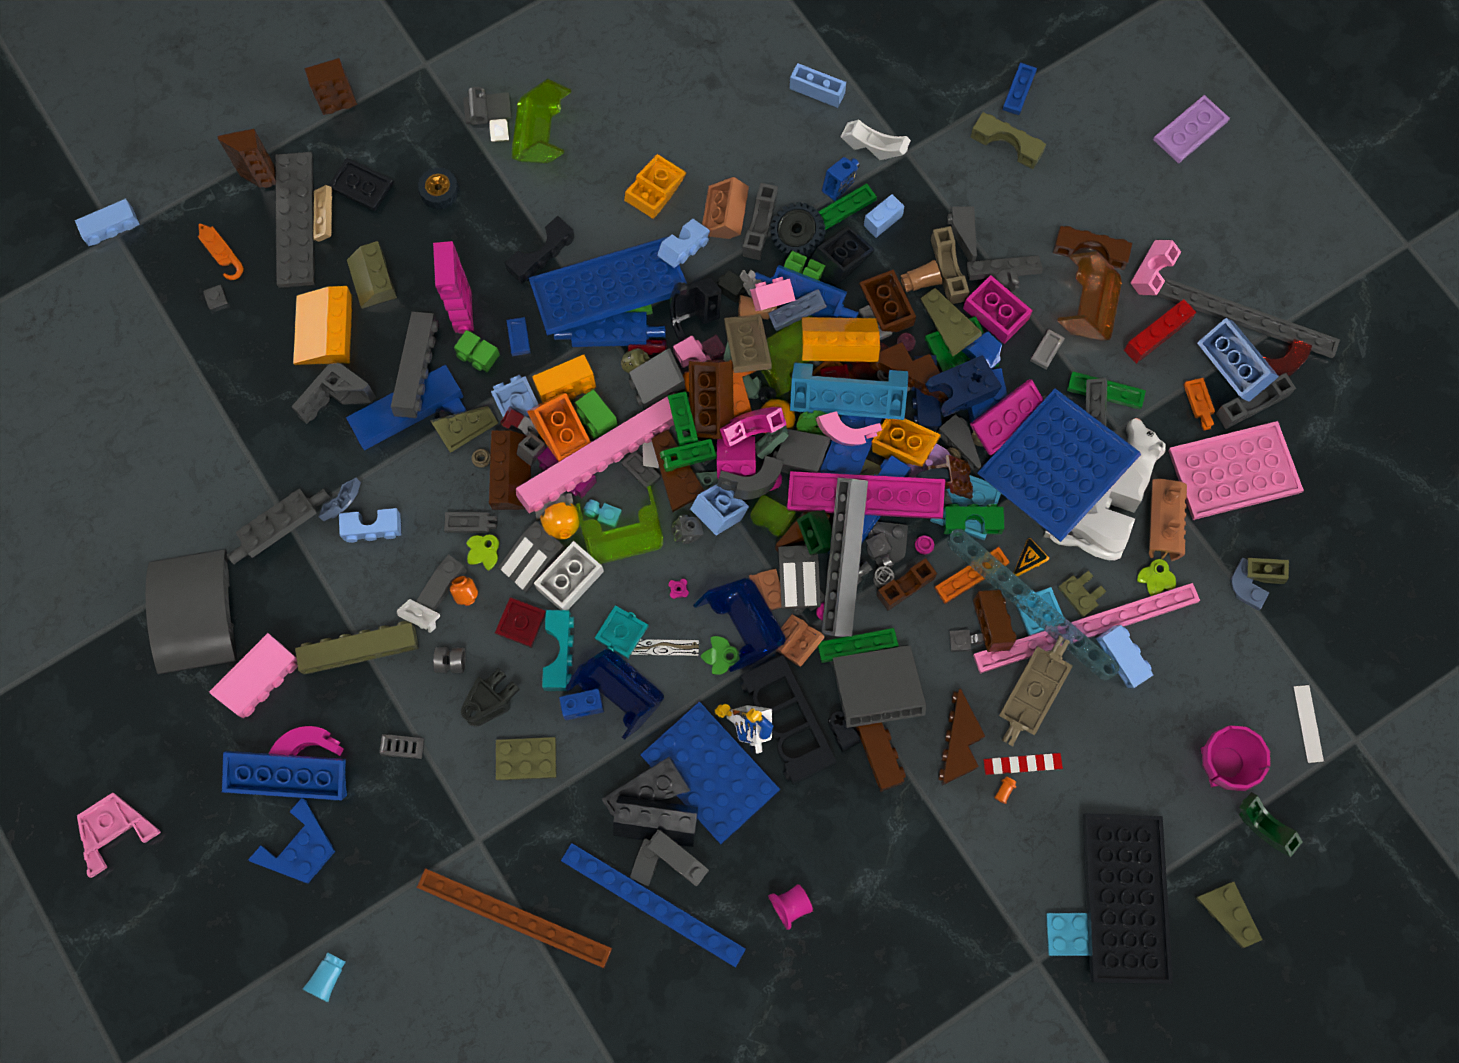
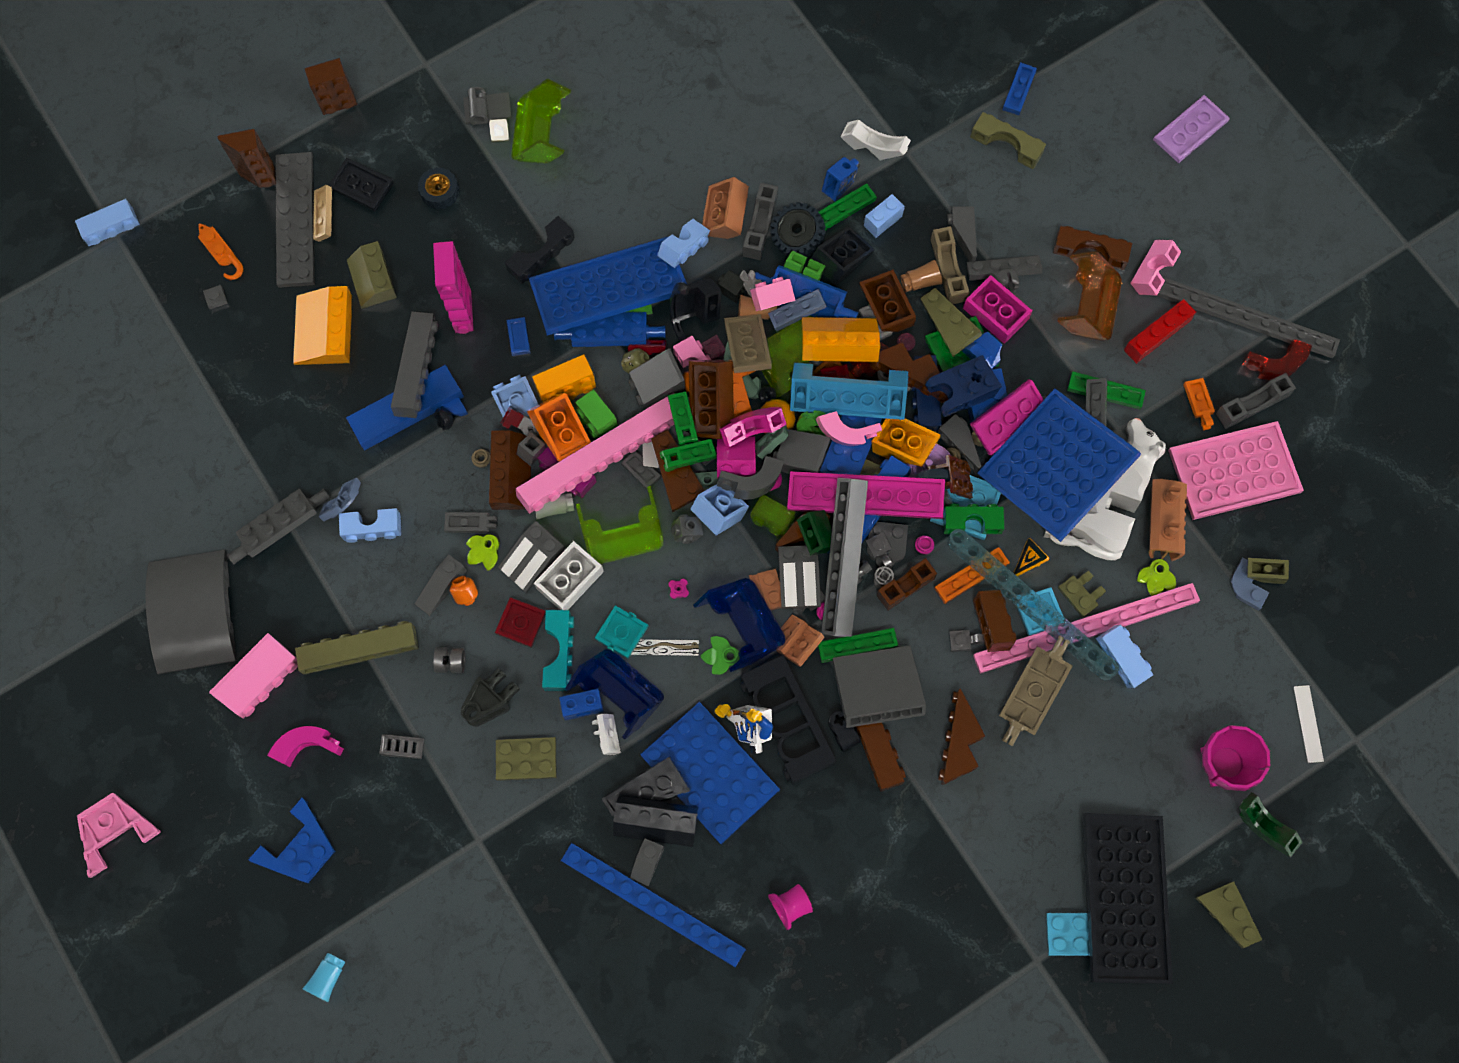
blue arch [222,751,347,800] -> none
dark grey bracket [292,363,376,424] -> none
white plate [397,599,440,633] -> none
dark orange plate [417,868,612,968] -> none
olive wing [430,406,498,453] -> none
bright green piece [454,330,500,372] -> none
light orange cylinder [540,502,580,539] -> none
medium azure plate [583,499,622,529] -> none
light orange slope [624,154,686,219] -> none
dark grey slope [646,829,709,887] -> none
light blue brick [790,63,846,108] -> none
sticker [984,753,1063,775] -> none
orange pin [994,777,1016,804] -> none
light grey tile [1030,329,1065,370] -> none
medium blue brick [1197,318,1279,402] -> none
none -> white plate [592,714,621,755]

